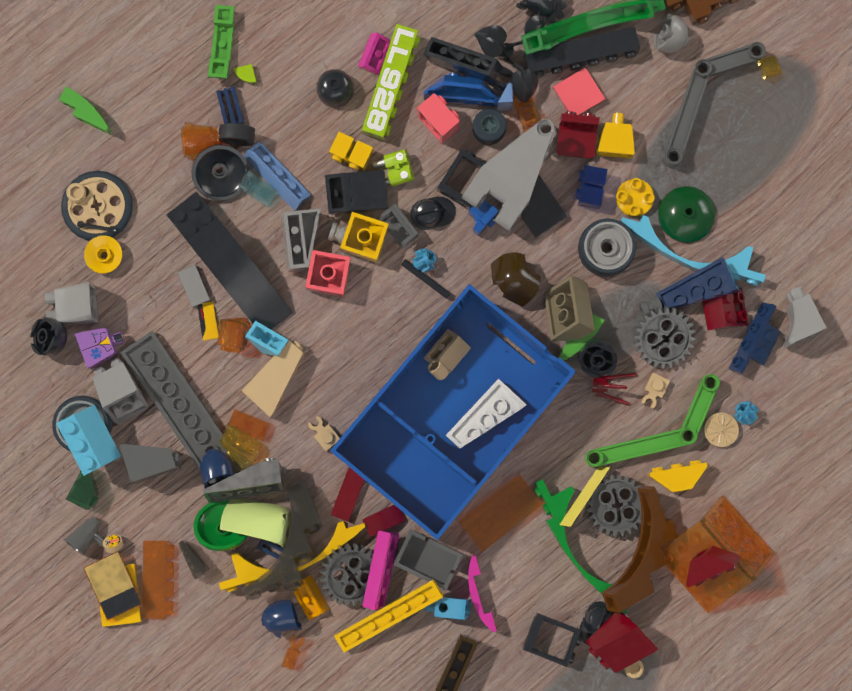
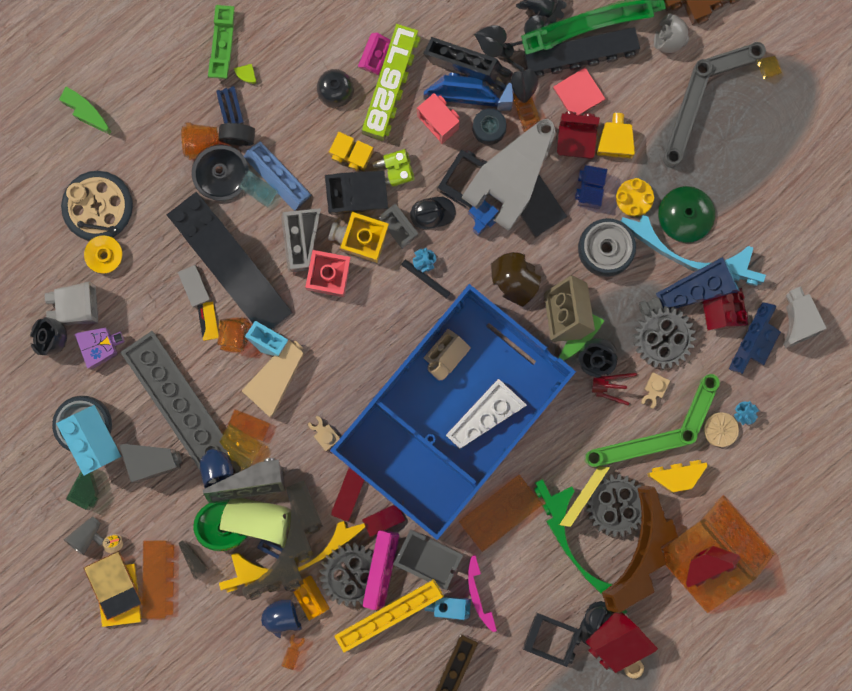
light grey hips [92,358,149,424] -> none

